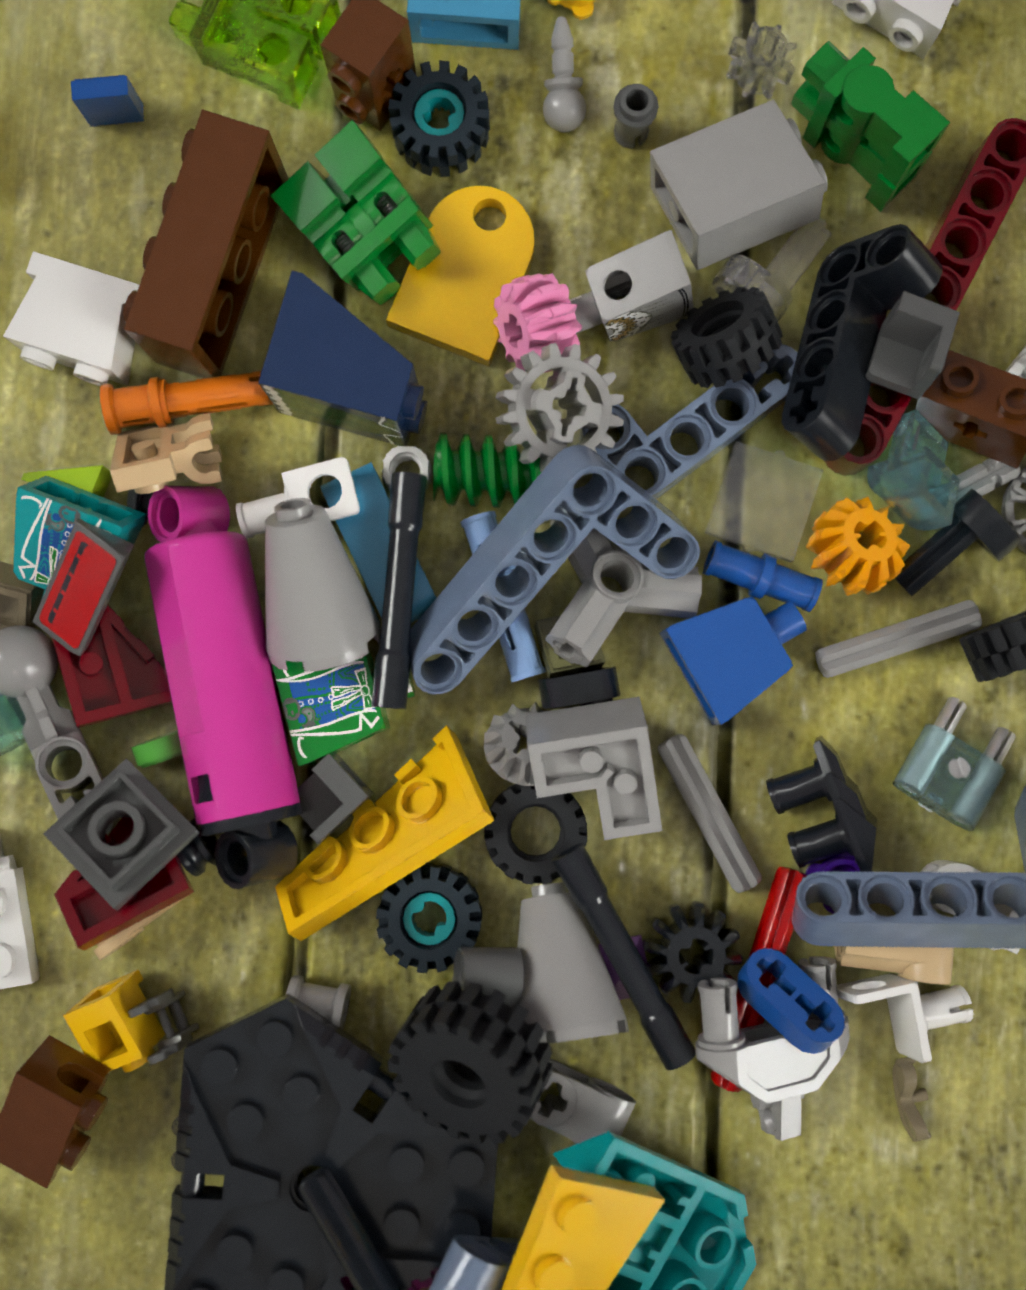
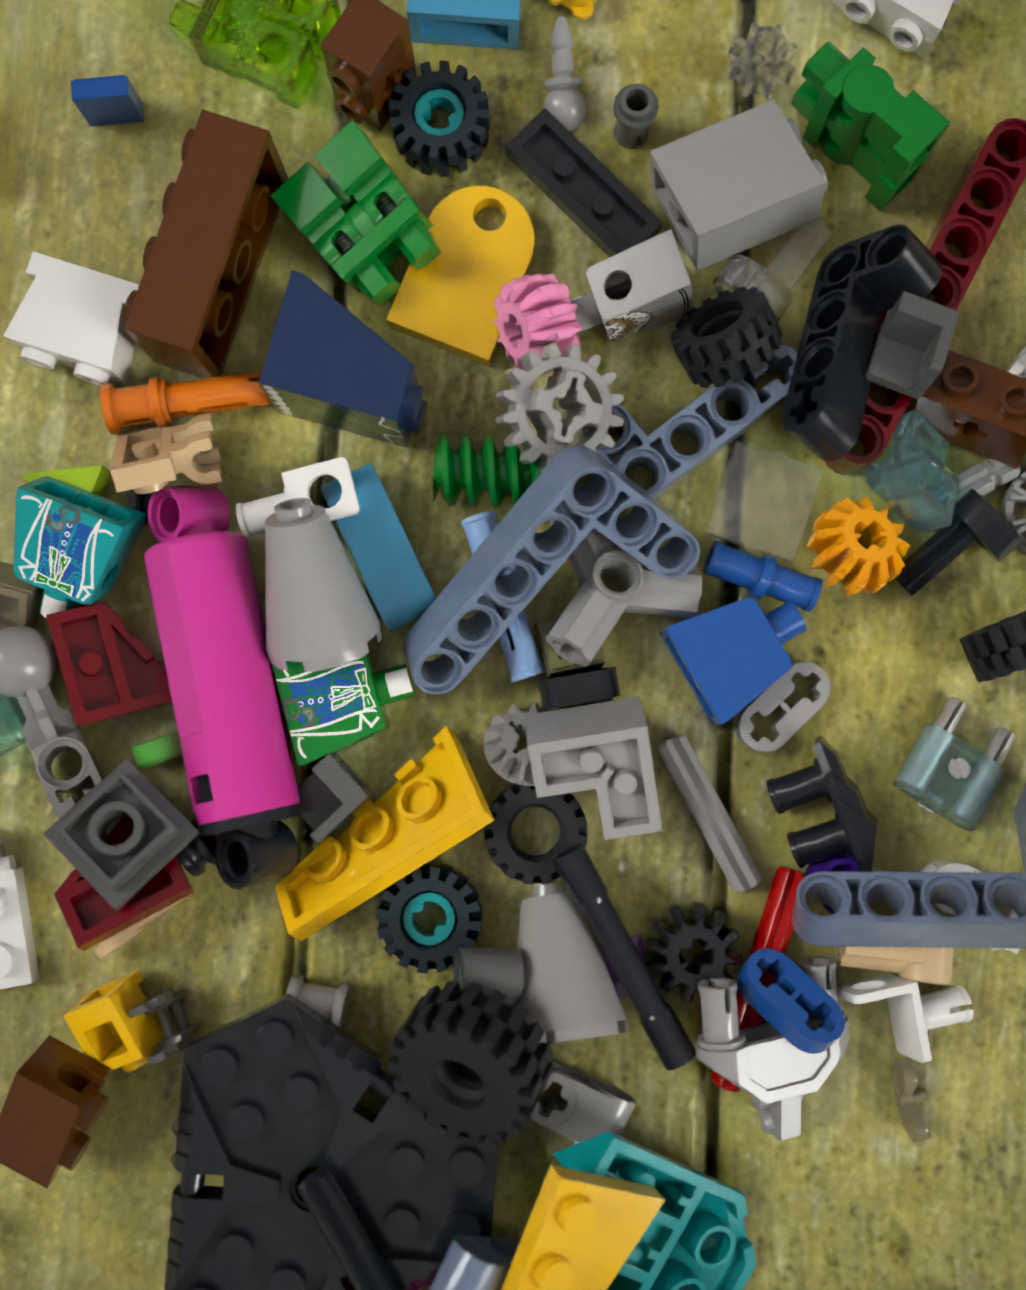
slope [32,518,135,656] -> none
black piece [371,472,427,709] -> none
white axle [382,445,433,490] -> none
light grey axle [815,600,982,678] -> none
none -> black plate [506,108,663,257]
none -> light grey beam [734,661,831,752]

